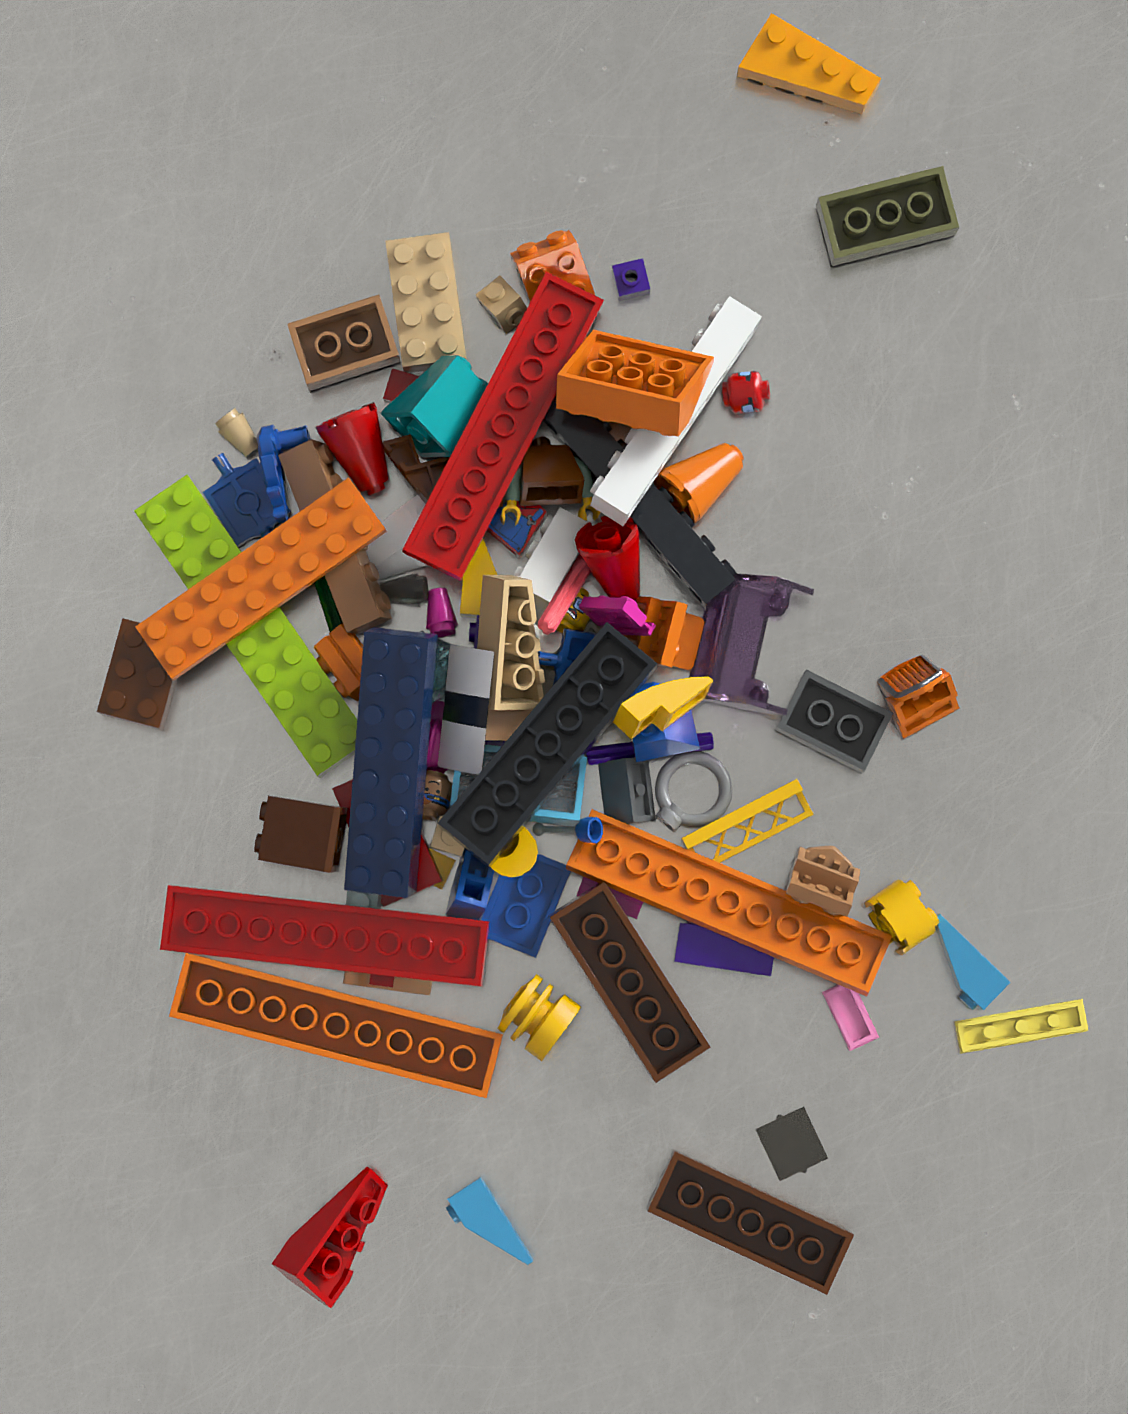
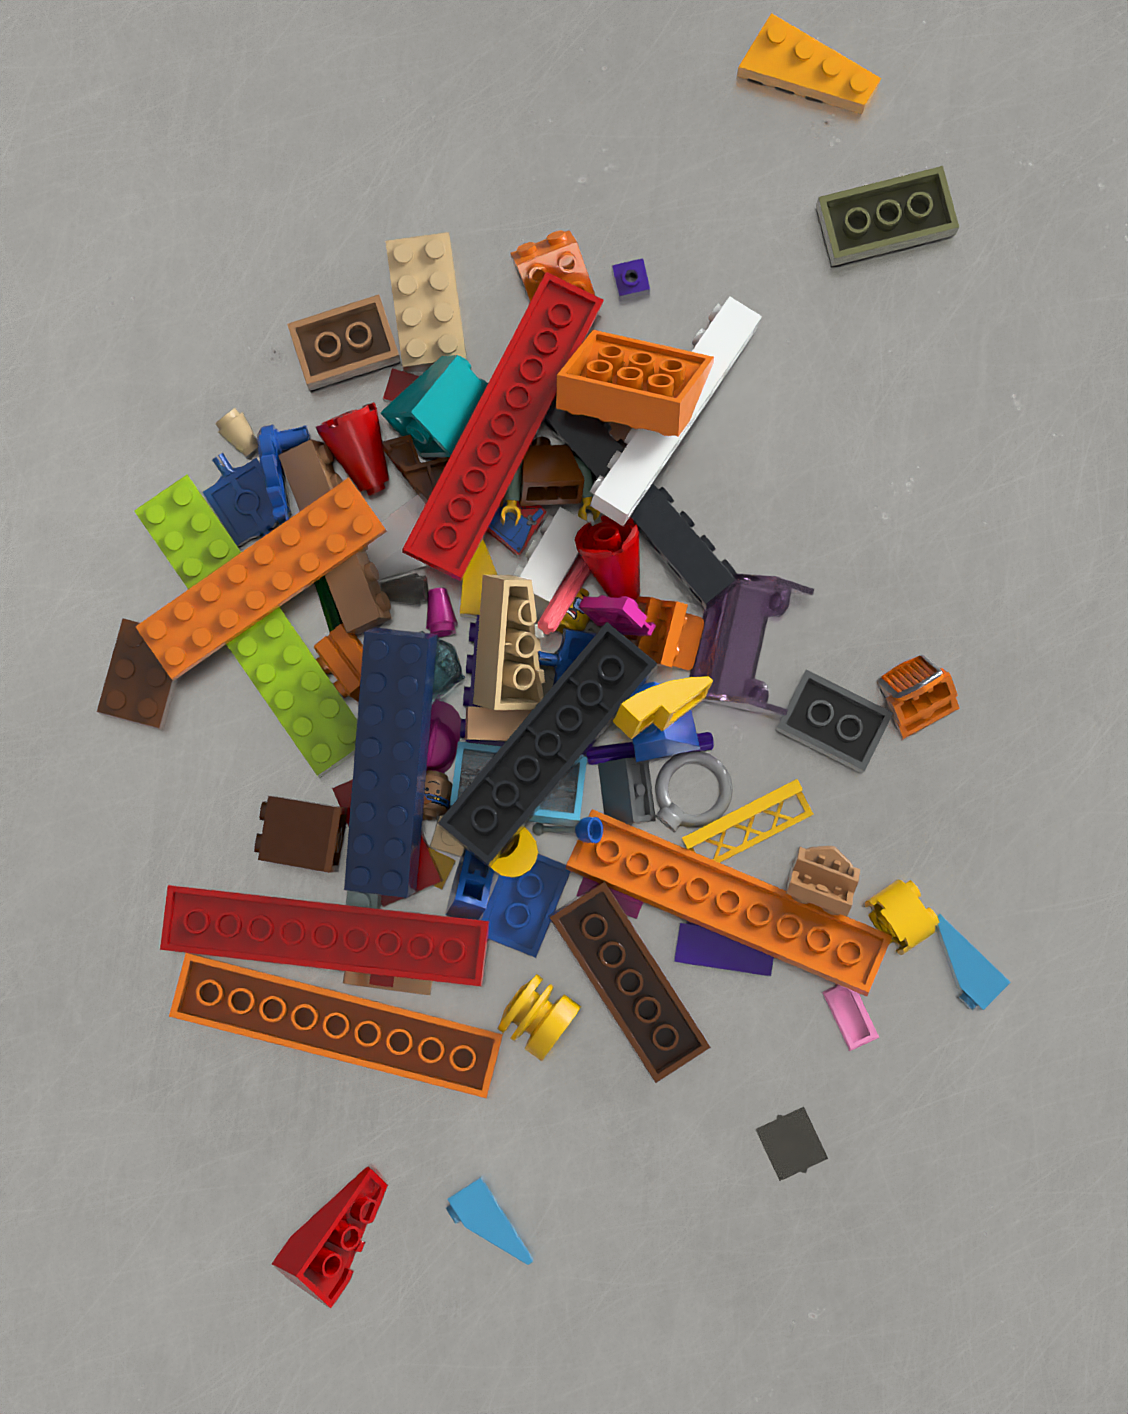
white sticker [438,644,494,775] -> none
tan bracket [476,275,527,333] -> none
reddish brown brick [647,1150,854,1295] -> none
orange cone [654,443,744,524] -> none
red head [722,371,770,414] -> none
light yellow tile [954,999,1088,1054] -> none

